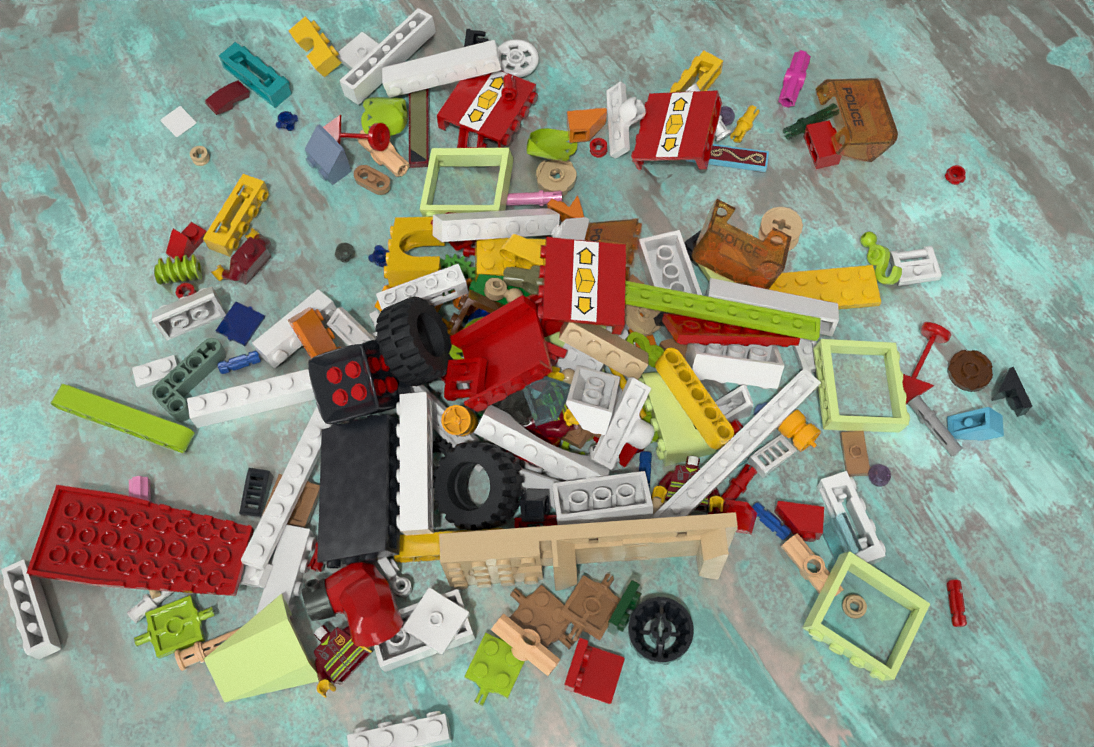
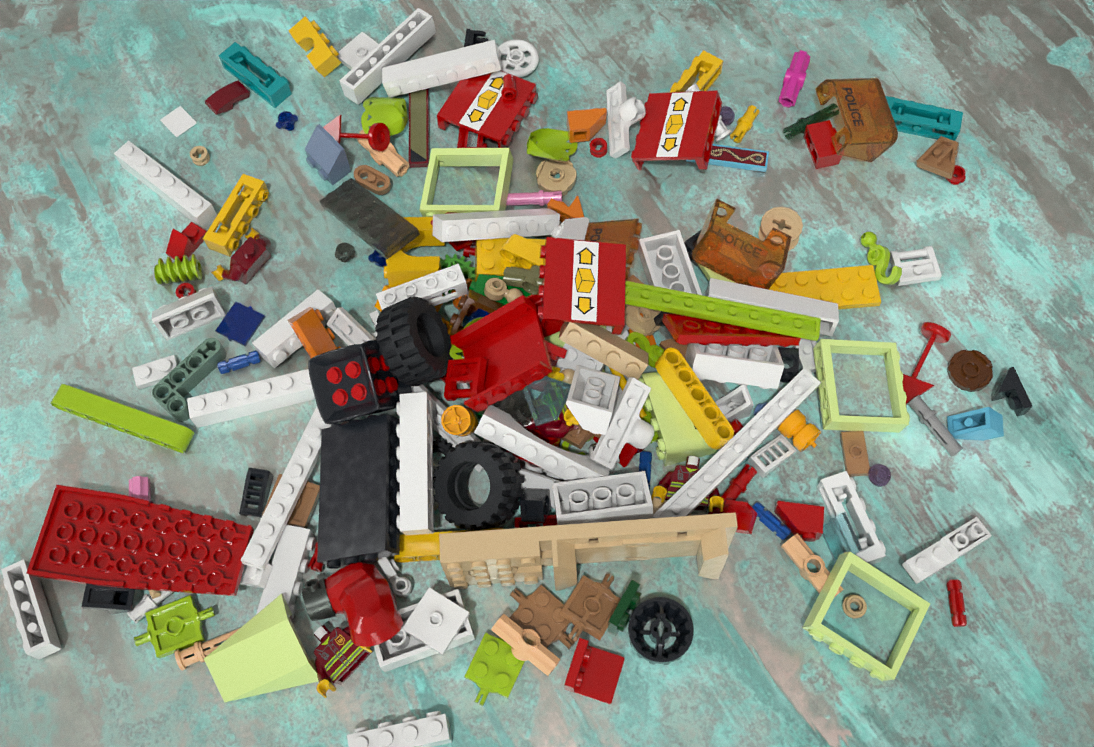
none -> black slope [81,584,135,614]
none -> white brick [114,140,217,230]
none -> clear smoke plate [319,178,420,259]
none -> black brick [778,347,799,383]
none -> teal brick [875,96,963,141]
none -> white slope [902,517,992,584]
none -> medium nougat wing [917,136,959,179]

